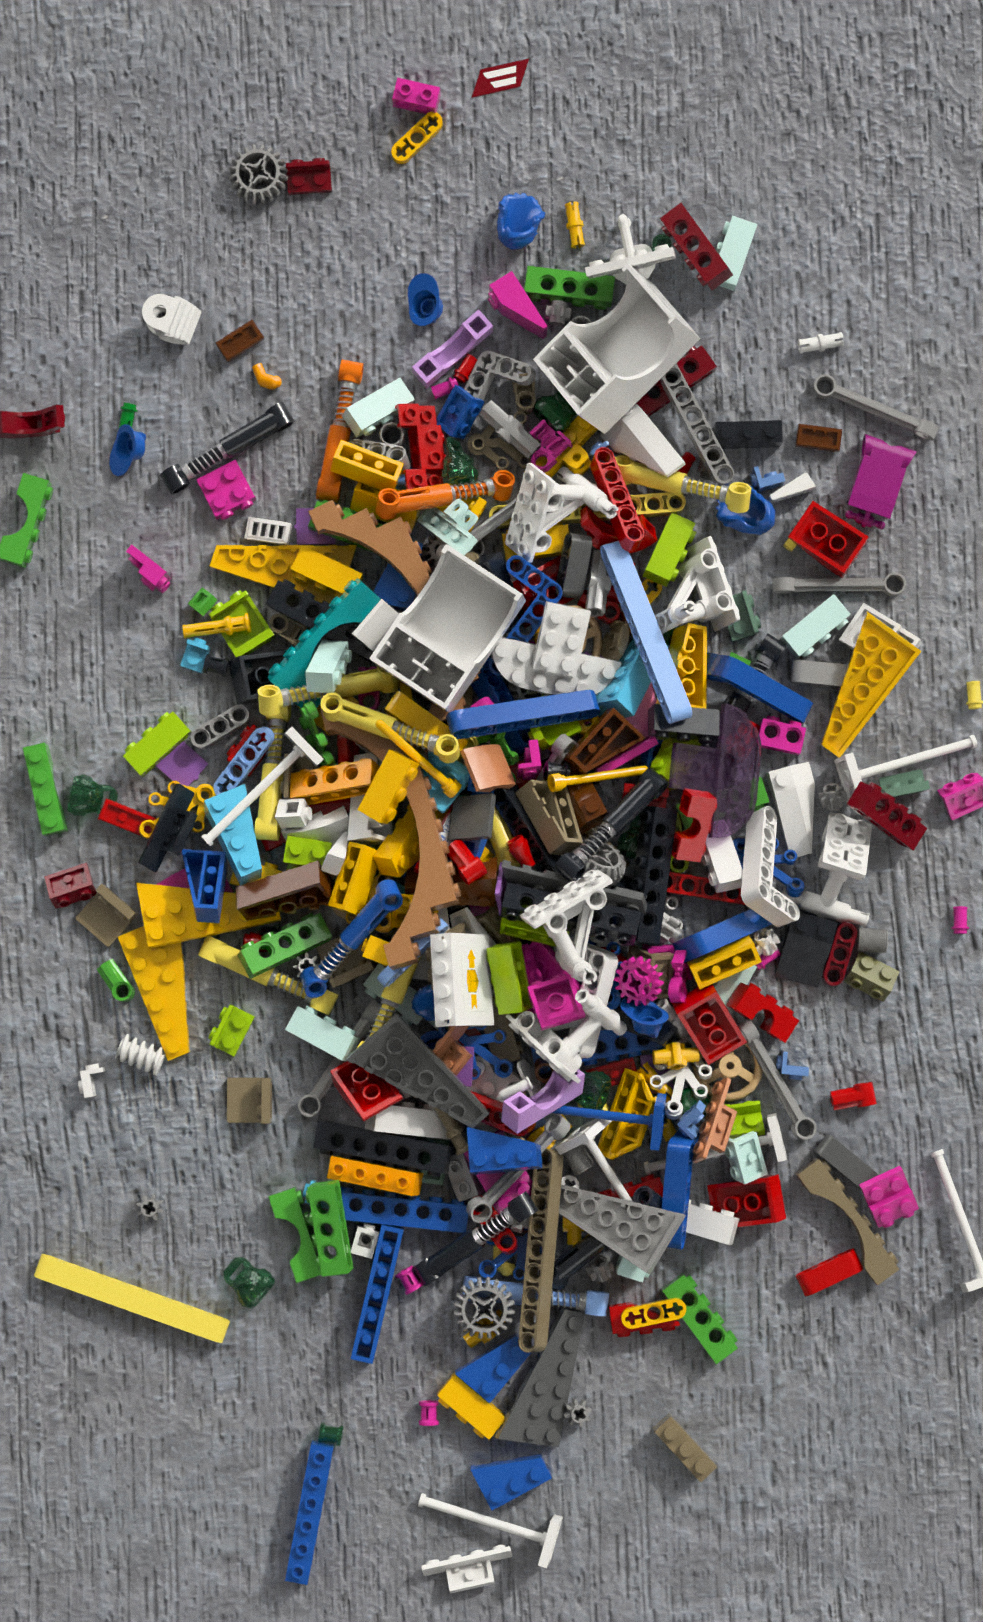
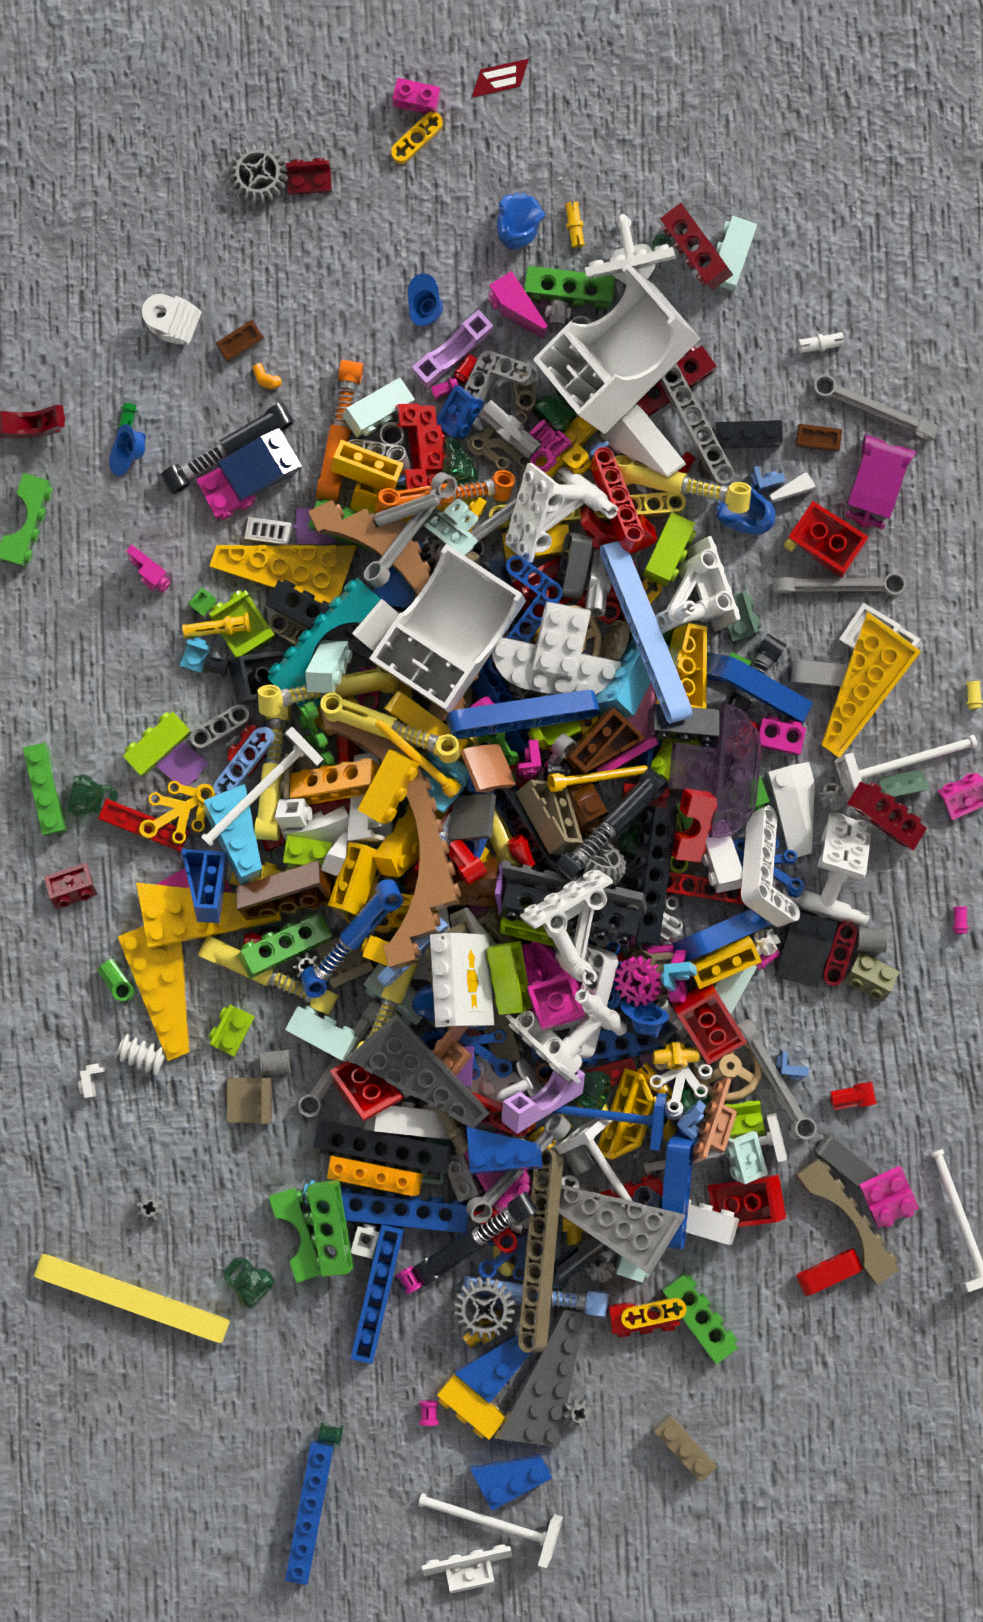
dark tan bracket [76,884,138,947] -> none
black bracket [138,783,198,872] -> none
yellow brick [291,545,363,597] -> none
red arch [726,982,800,1043] -> none
light aqua brick [780,594,851,659] -> none
none -> dark blue slope [217,428,302,501]
none -> light grey piece [259,1049,291,1076]
none -> light grey piece [364,472,457,588]
none -> light grey axle [374,493,439,526]
none -> medium azure bracket [661,962,697,991]

